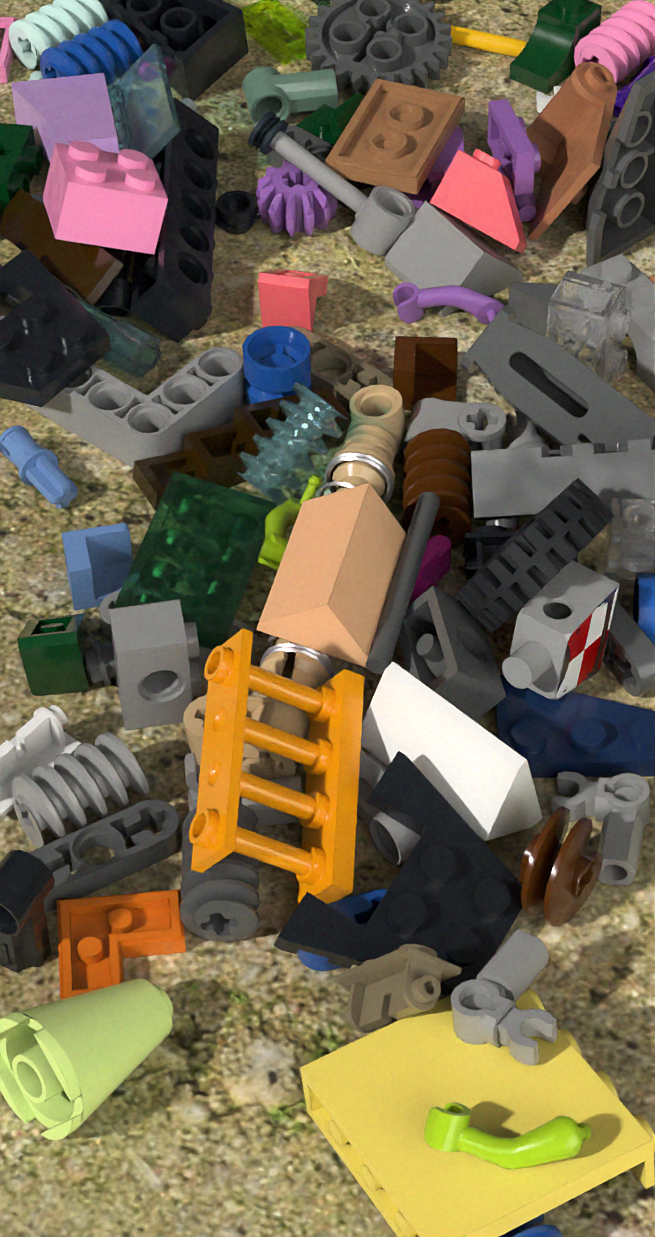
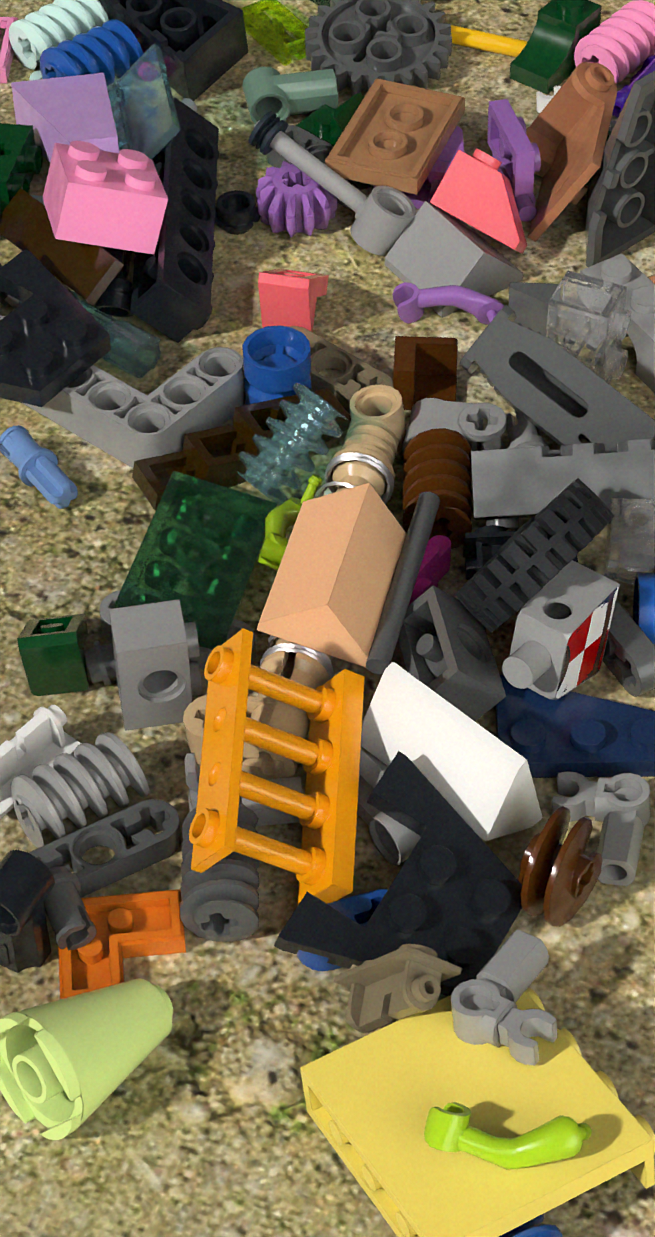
medium blue panel [62,523,139,611] -> none
none -> dark grey pin [43,866,97,950]

